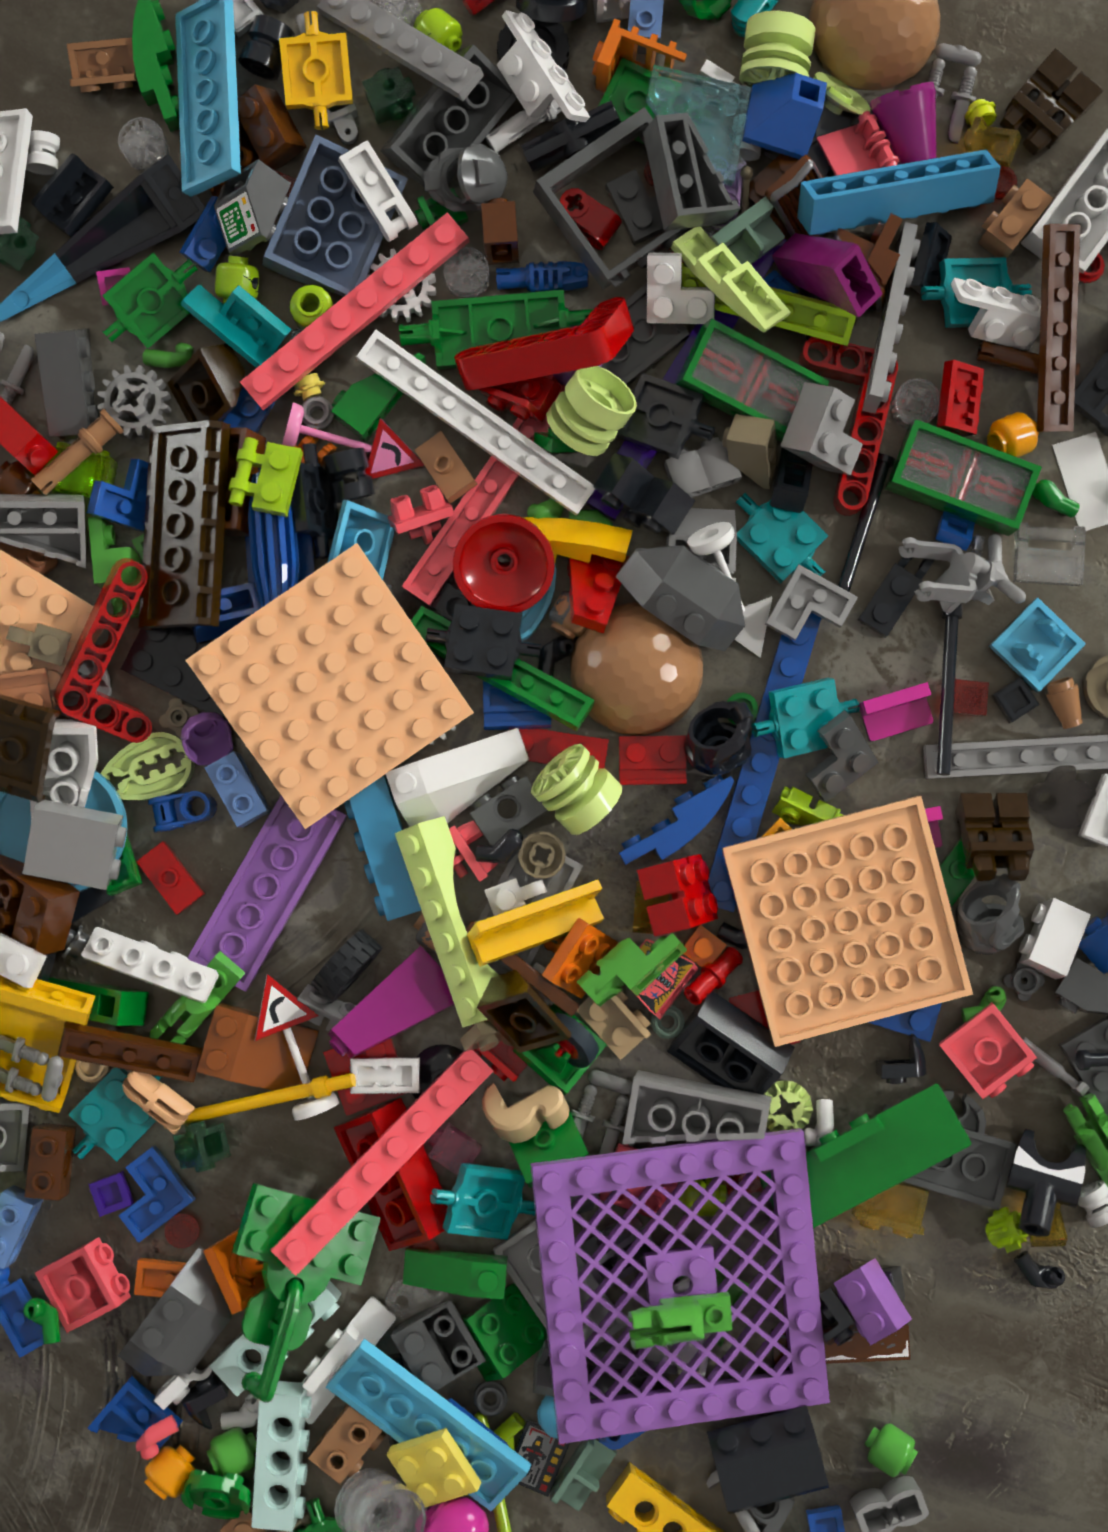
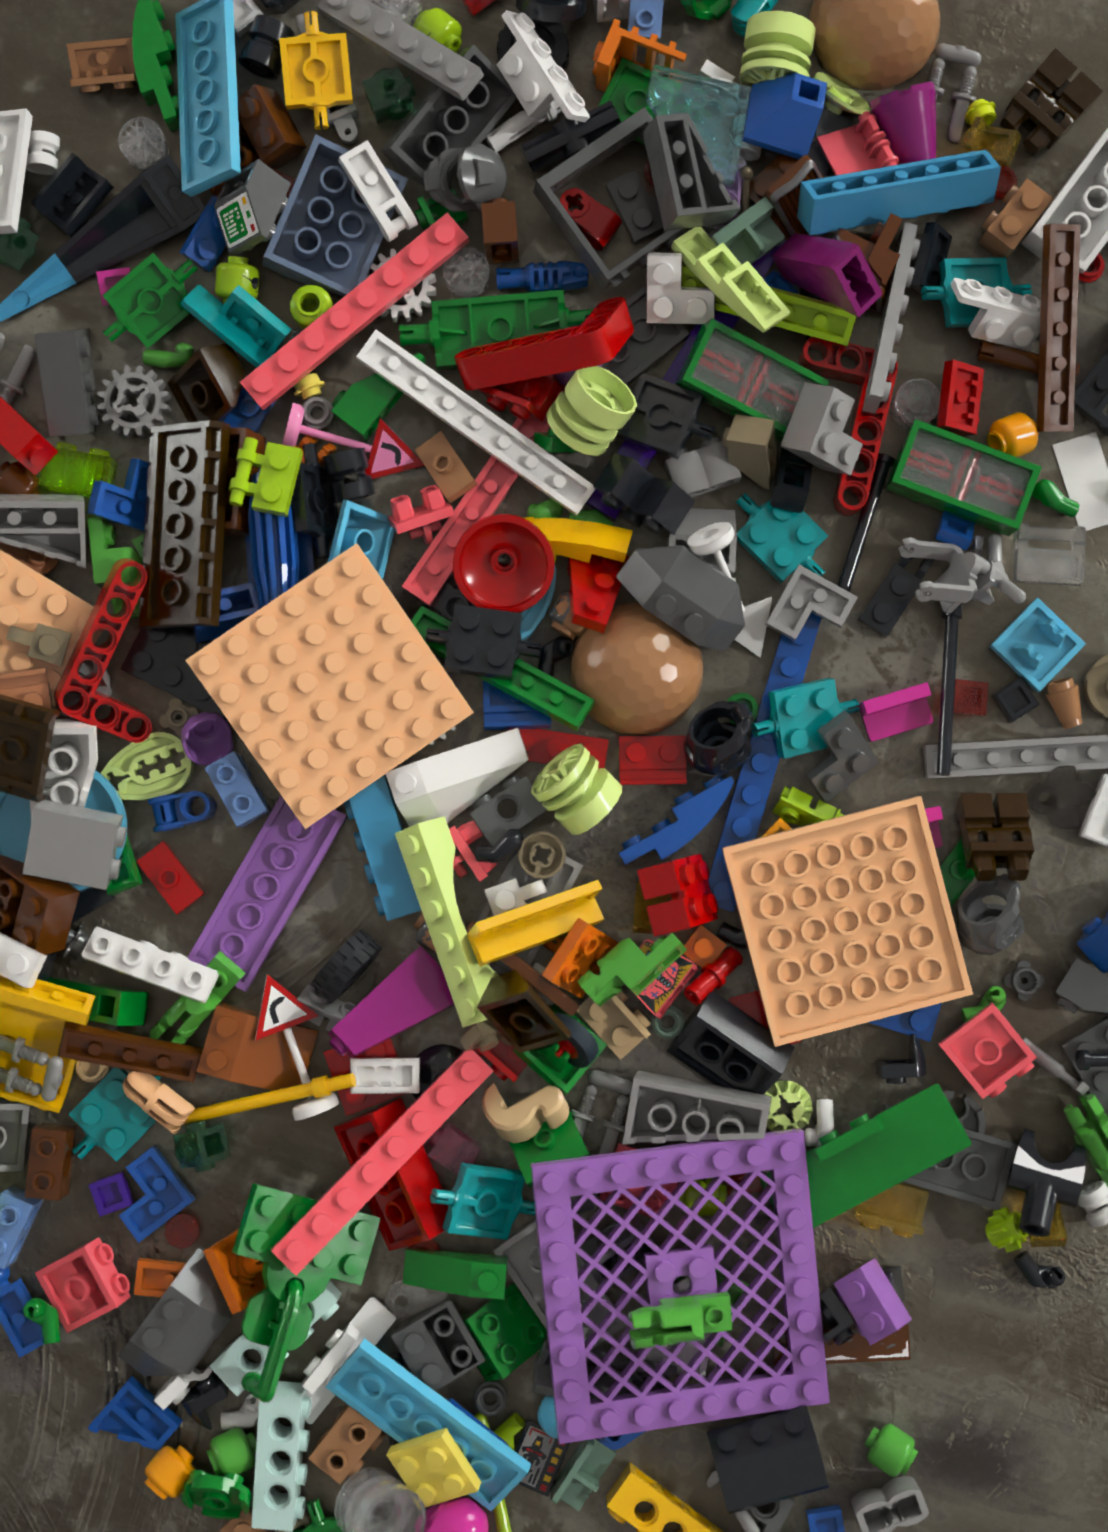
medium nougat pin [31,408,124,496] -> none
coral arm [136,1415,179,1460] -> none
white brick [1019,898,1091,980] -> none

